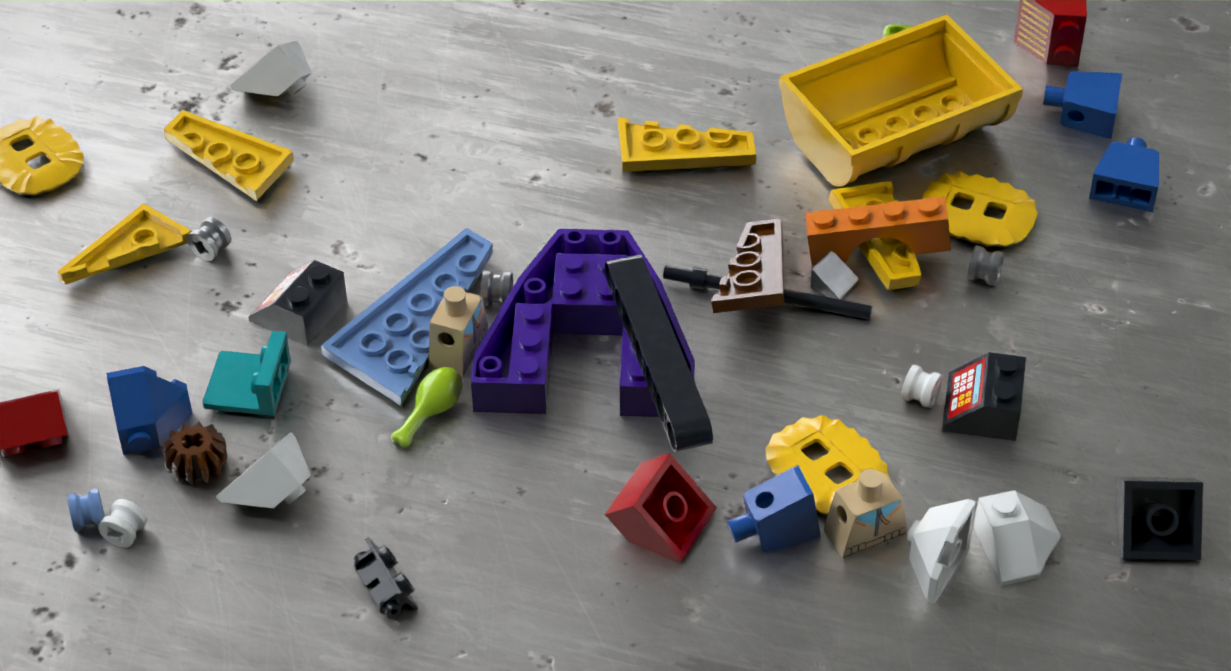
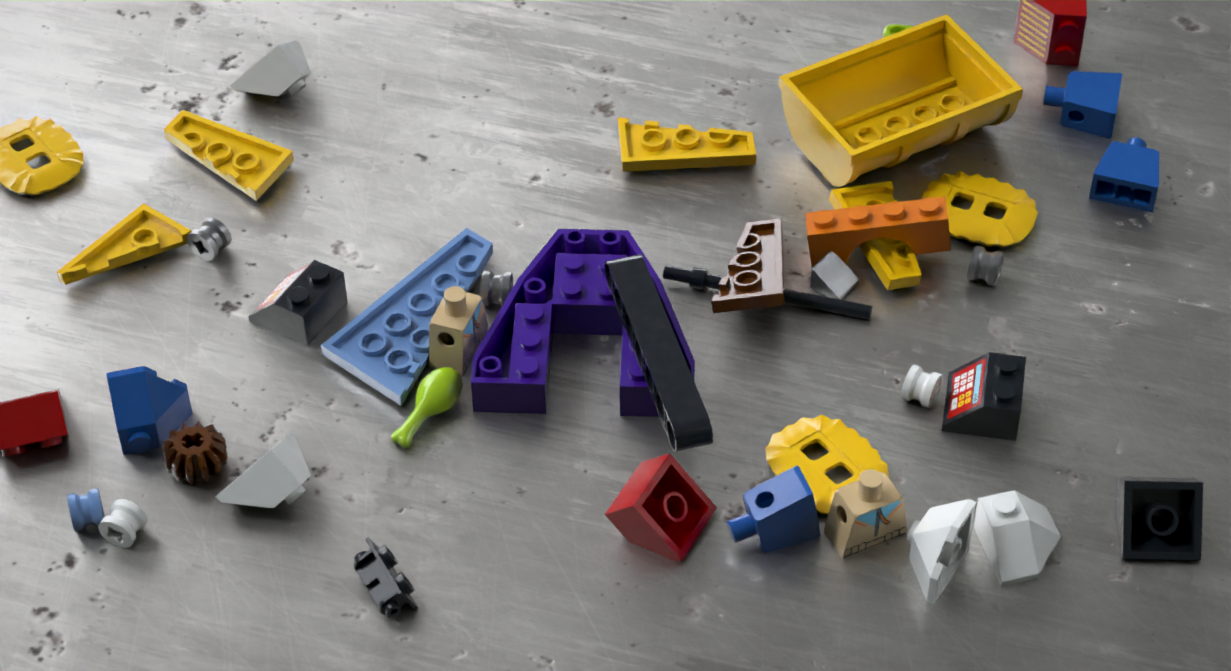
teal bracket [202,331,291,416] -> none

